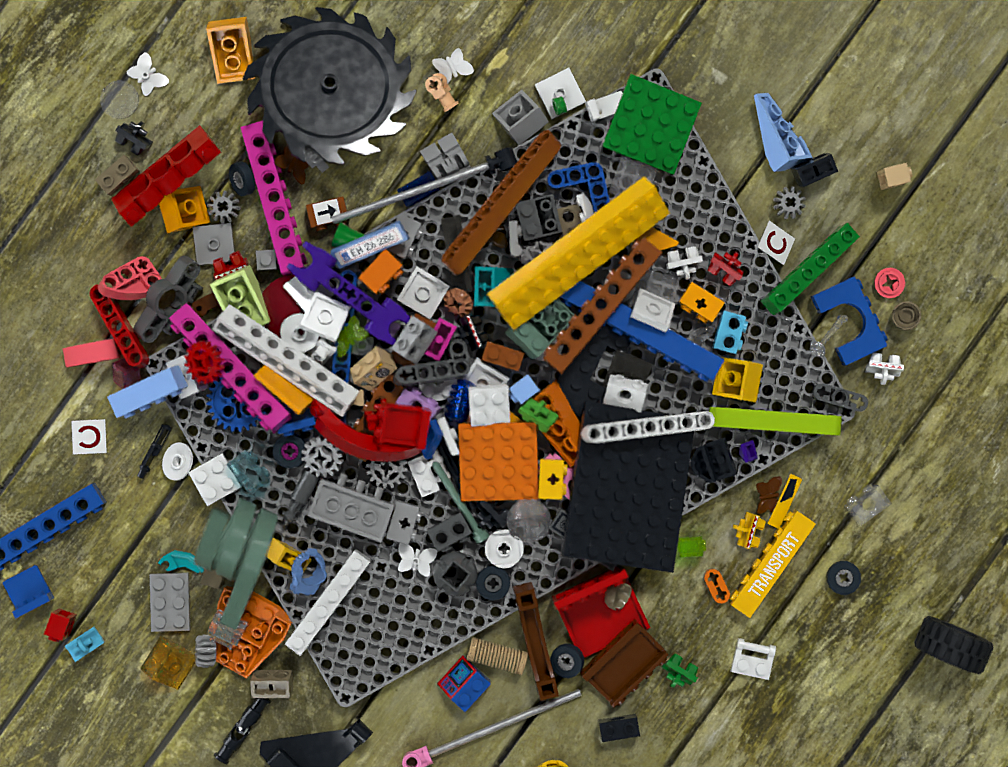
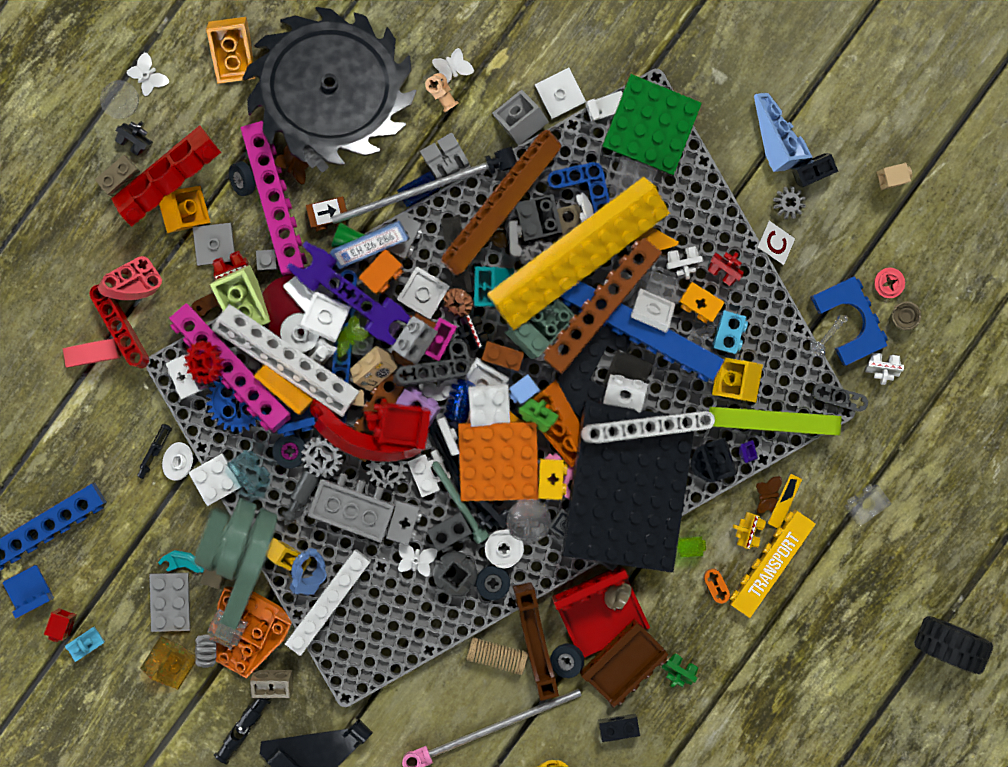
white sticker [72,419,107,454] -> none
light blue wedge [107,365,188,419] -> none
clear pink panel [112,358,140,389] -> none
dark grey piece [133,256,203,343] -> none
light grey gear [207,191,241,224] -> none
blue tile [422,420,444,459] -> none
blue slope [437,655,491,712] -> none
green axle [552,96,567,115] -> none
white plate [731,638,776,680] -> none
green brick [761,222,860,315] -> none
black bush [826,561,861,595] -> none

